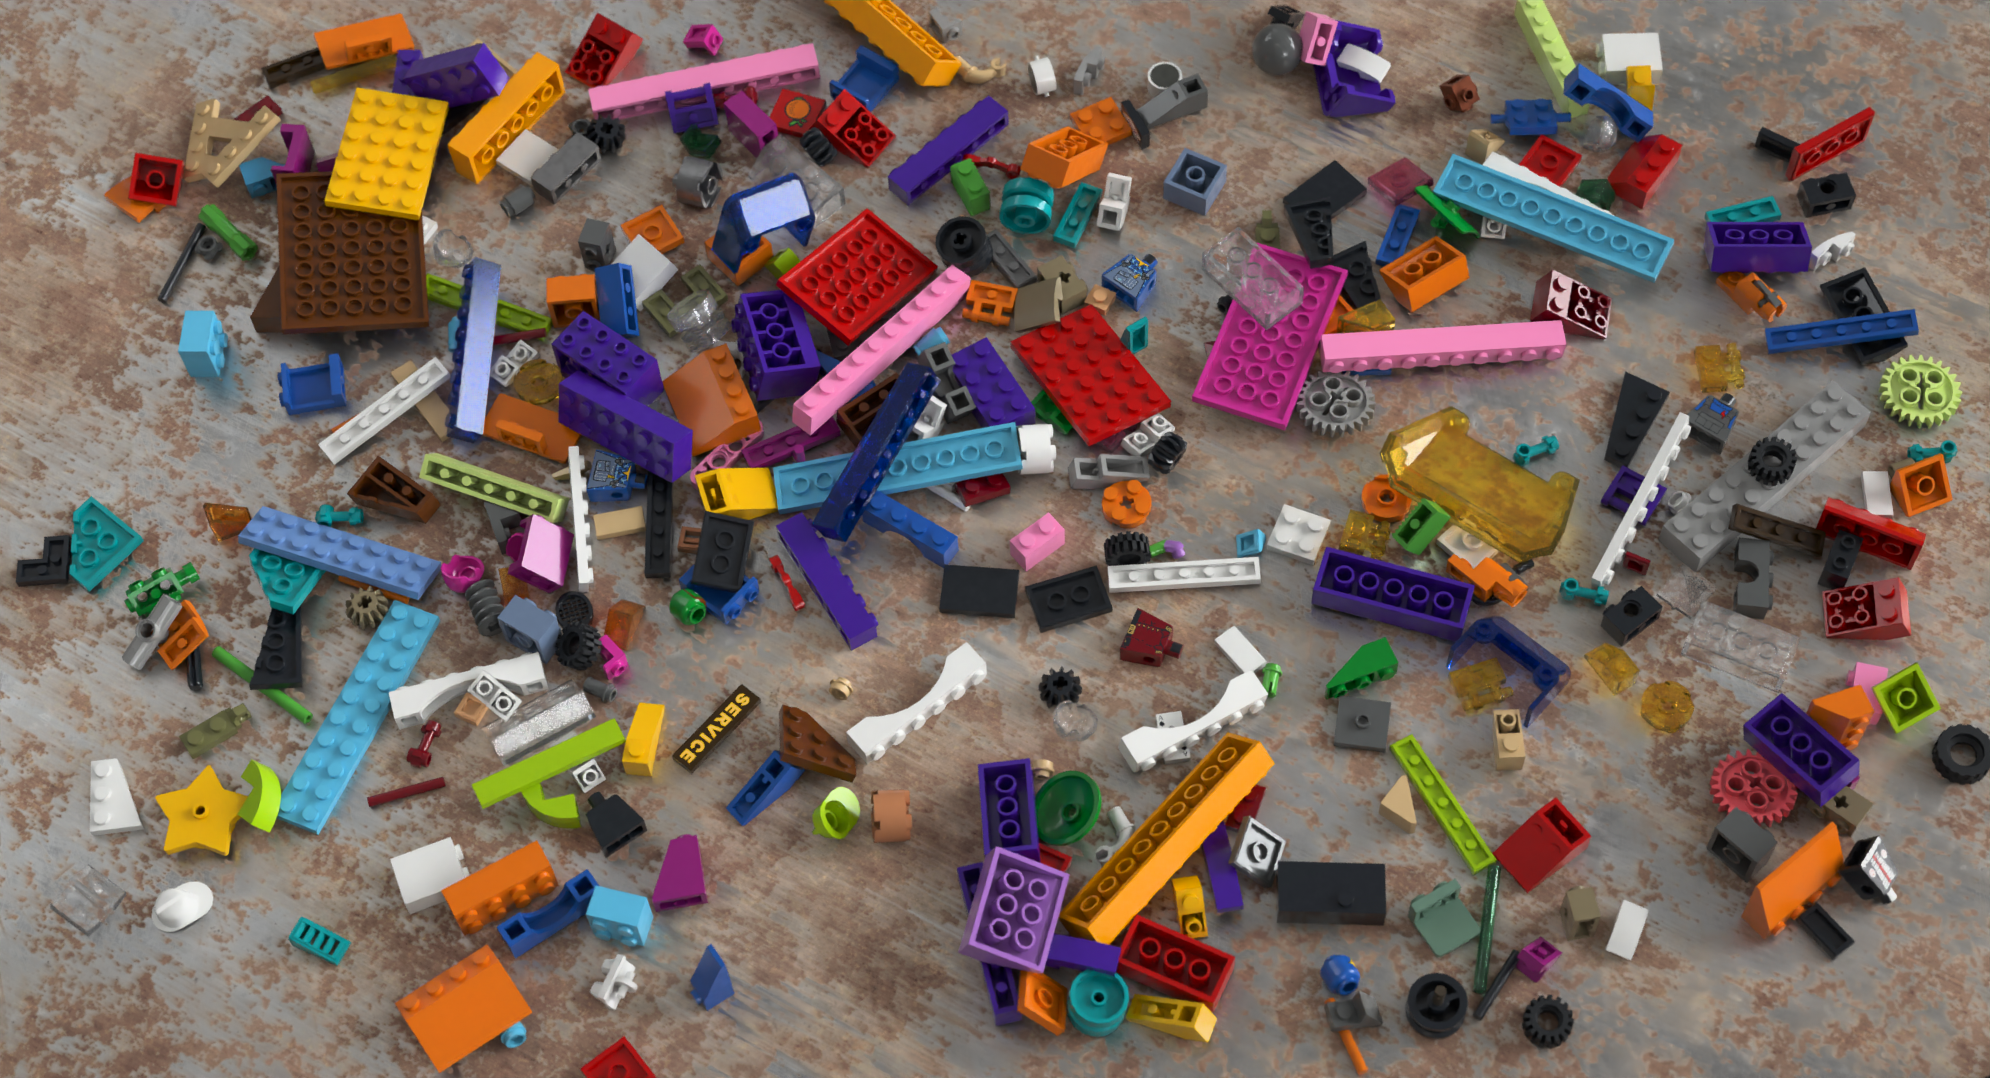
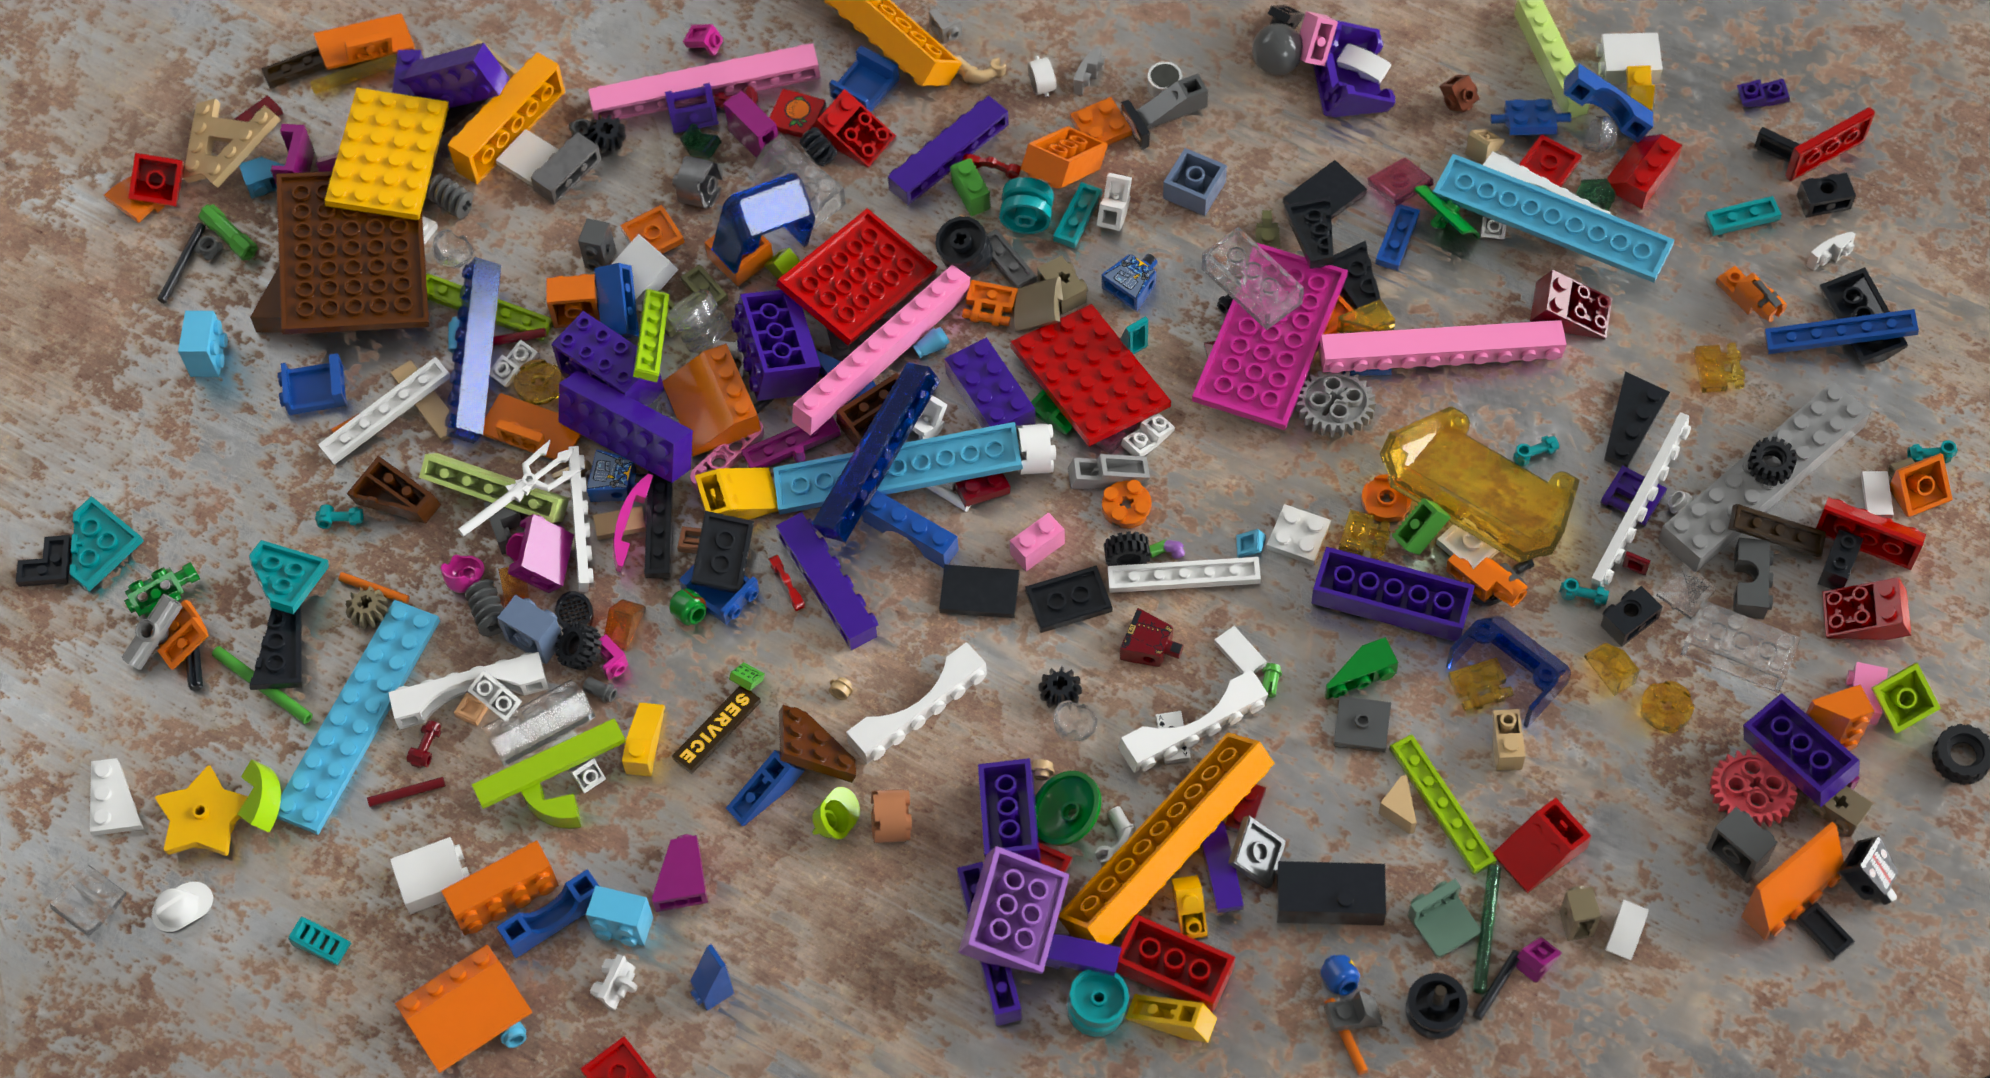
olive hinge [179,703,252,759] -> none
clear orange slope [203,503,251,542] -> none
medium blue plate [238,506,441,600] -> none
dark grey brick [499,184,535,217] -> none
red slope [565,12,644,88] -> none
black torso [586,792,647,858] -> none
dark grey arch [917,342,976,424] -> none
orange plate [1017,970,1068,1036] -> none
light nougat plate [1084,284,1116,316] -> none
black gear [1148,432,1187,474] -> none
orange slope [1379,236,1469,312] -> none
black tyre [1522,995,1574,1049] -> none
dark grey torso [1687,393,1739,454] -> none
dark purple brick [1703,222,1812,273] -> none
yellowish green gear [1878,355,1962,429] -> none
none -> dark grey piece [425,173,474,219]
none -> white piece [457,440,581,537]
none -> dark pink slope [613,474,653,572]
none -> lime tile [633,289,669,382]
none -> bright green tile [729,662,765,691]
none -> dark purple slope [1737,78,1790,107]

